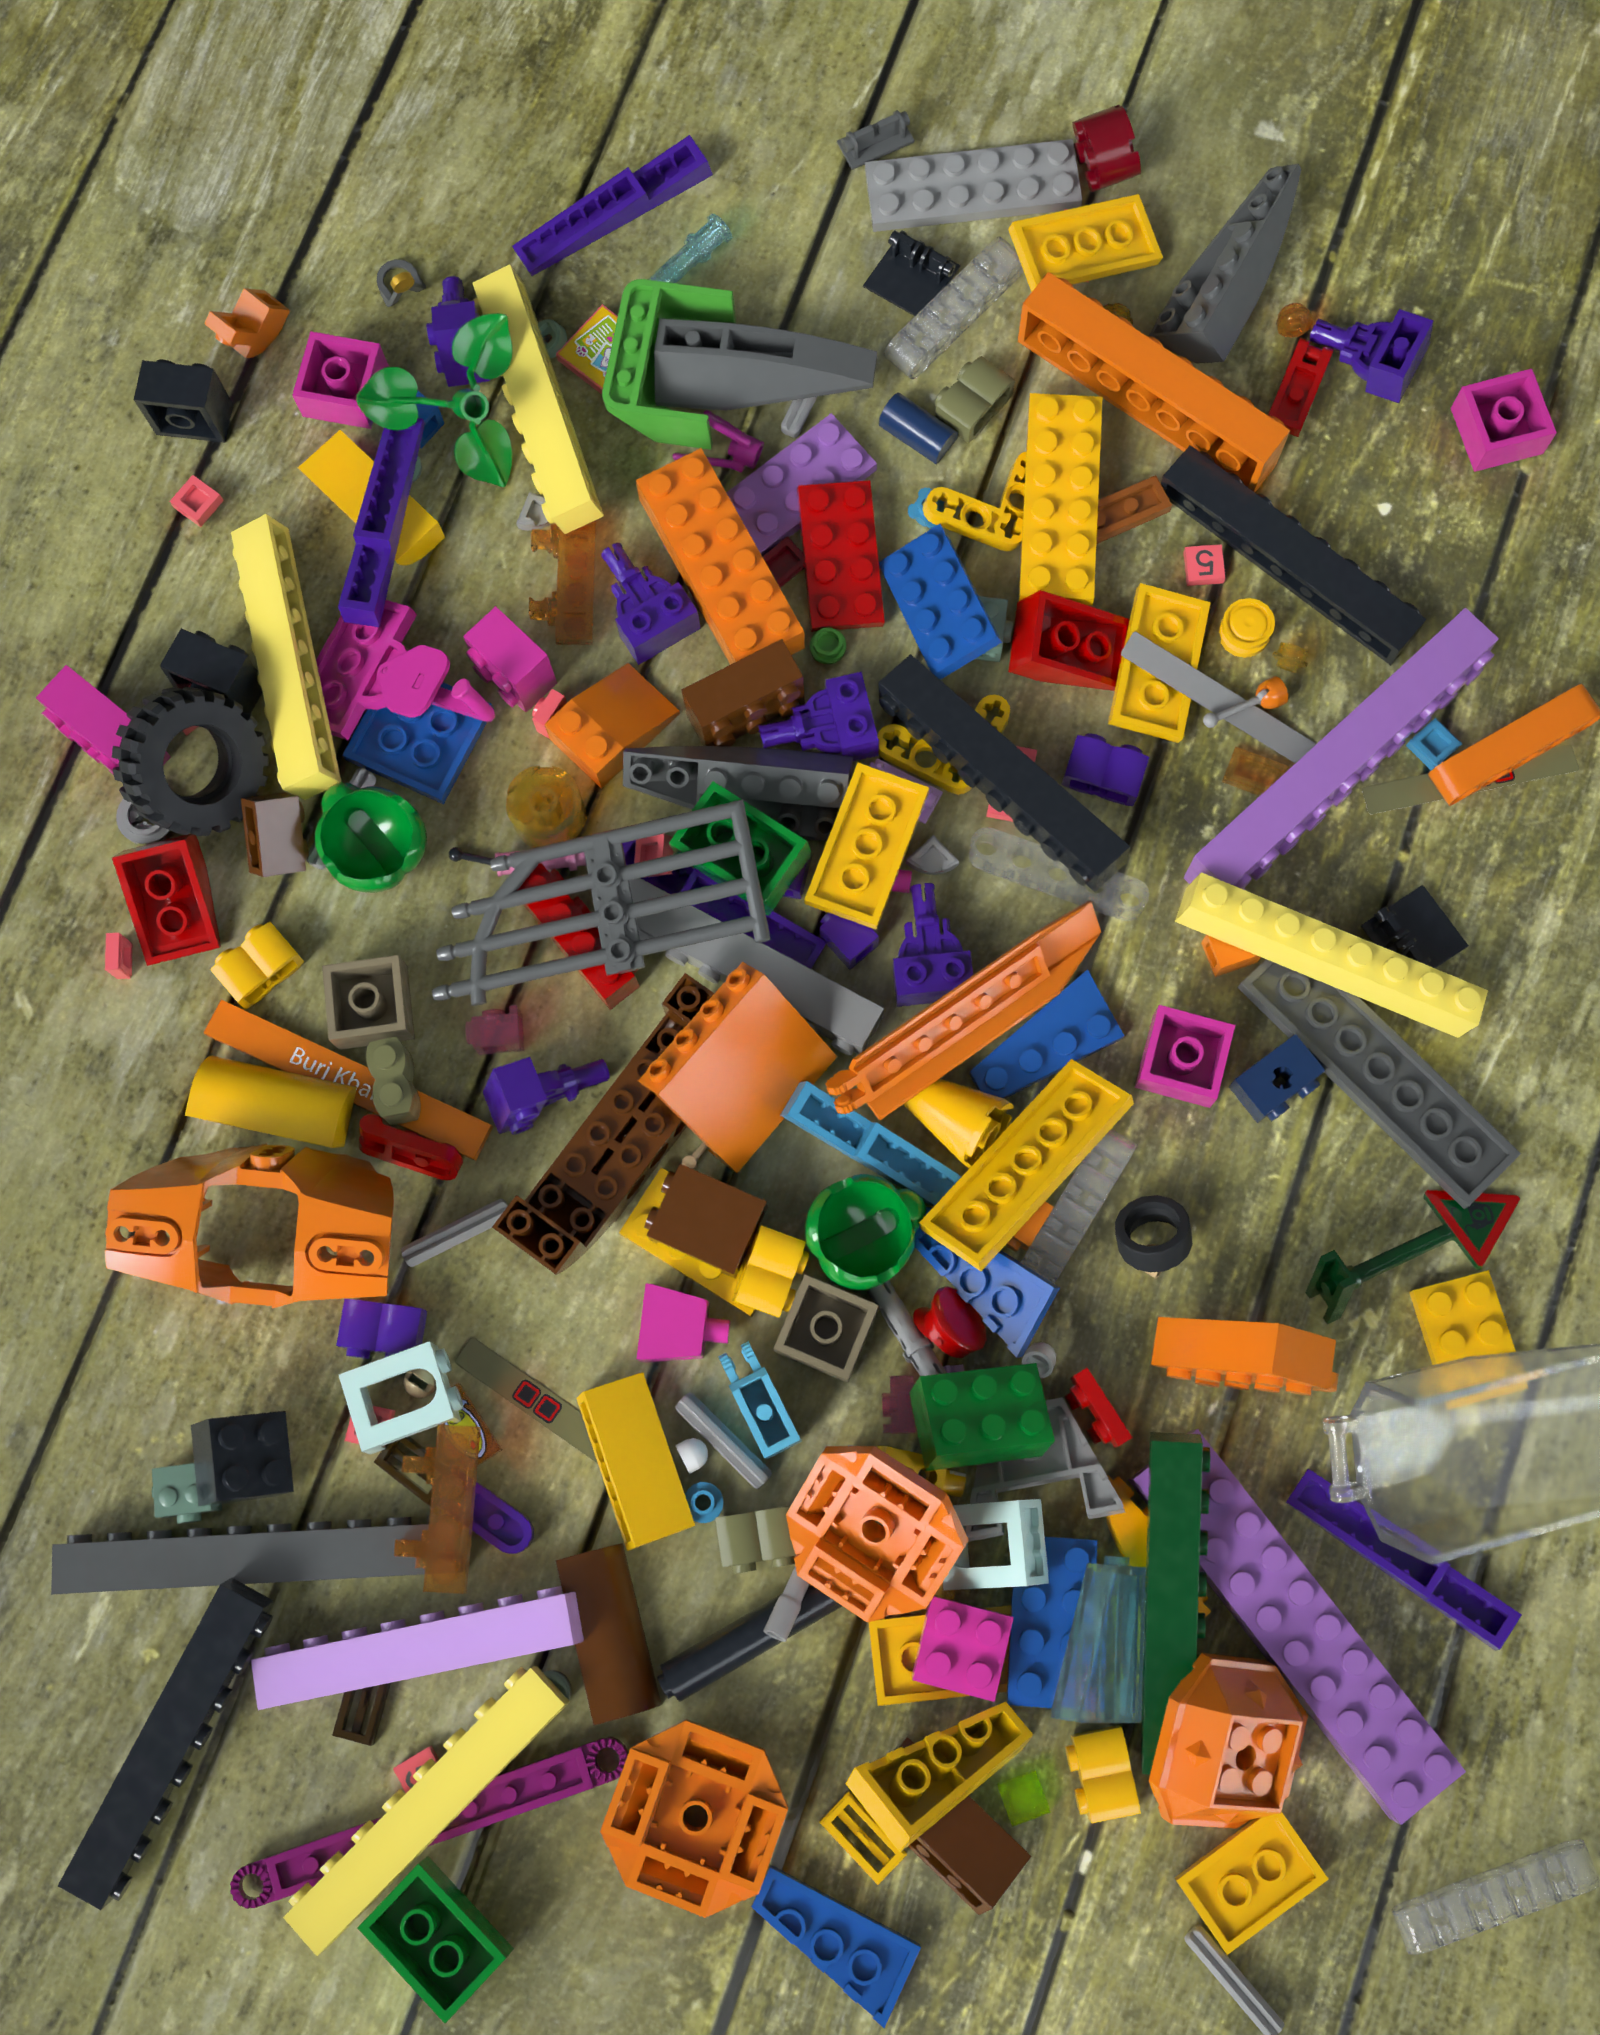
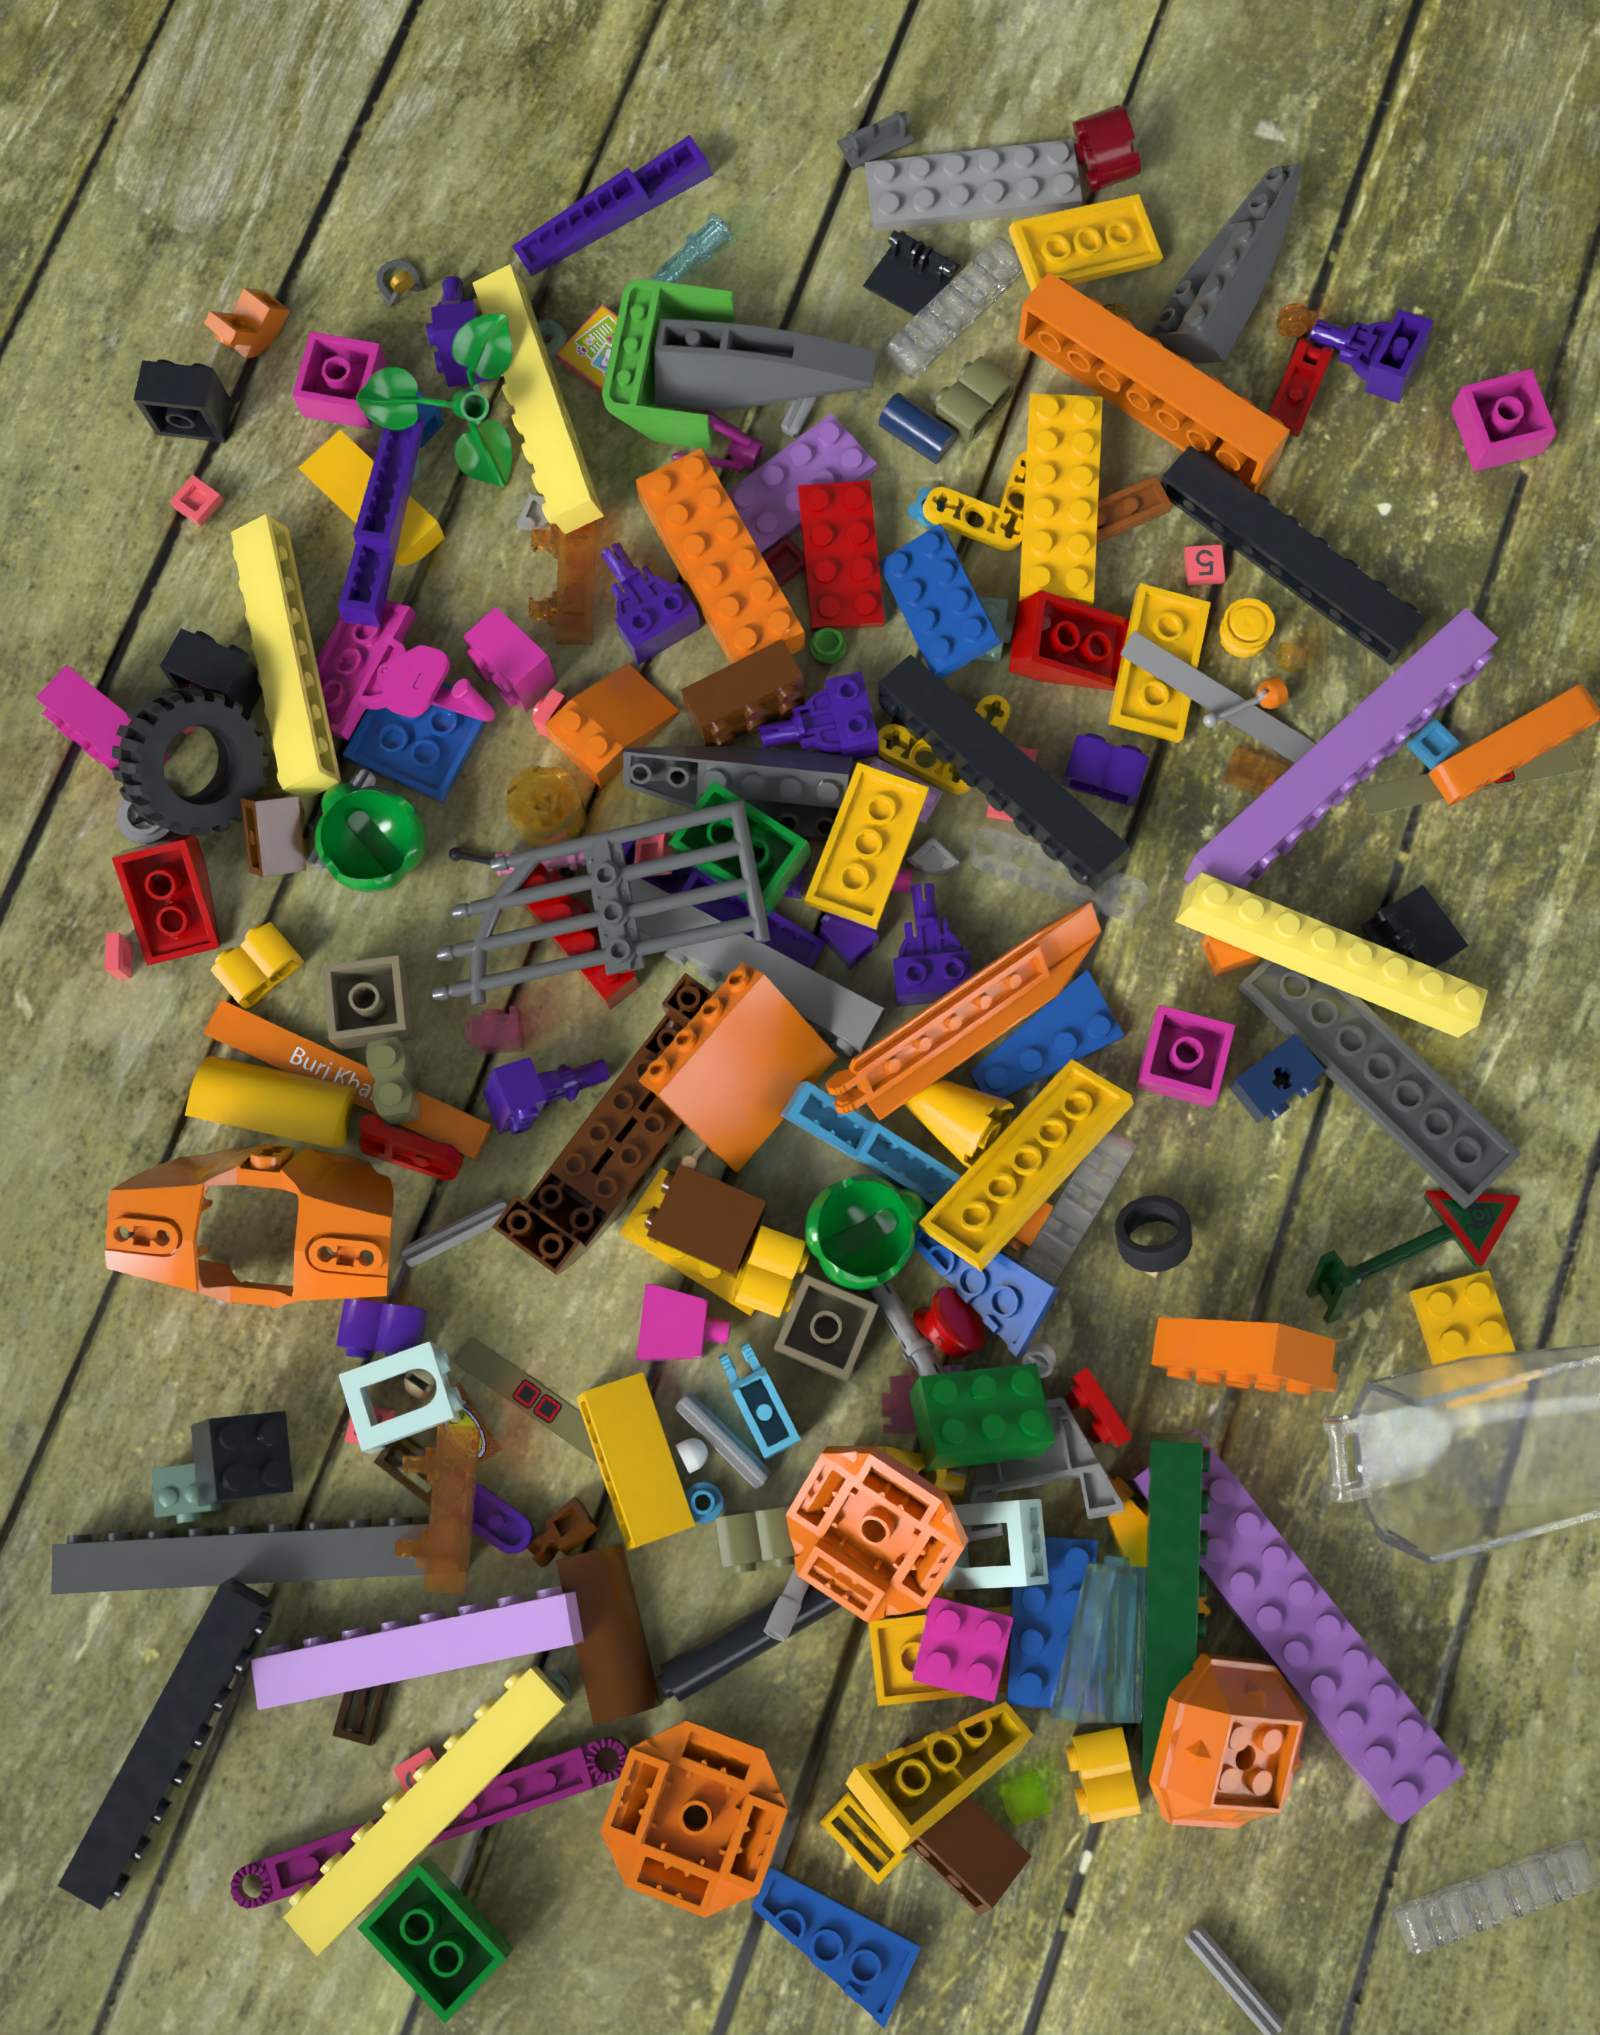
yellow plate [1174,1812,1329,1955] -> none
dark purple slope [1286,1469,1522,1651] -> none
none -> reddish brown plate [526,1496,598,1568]

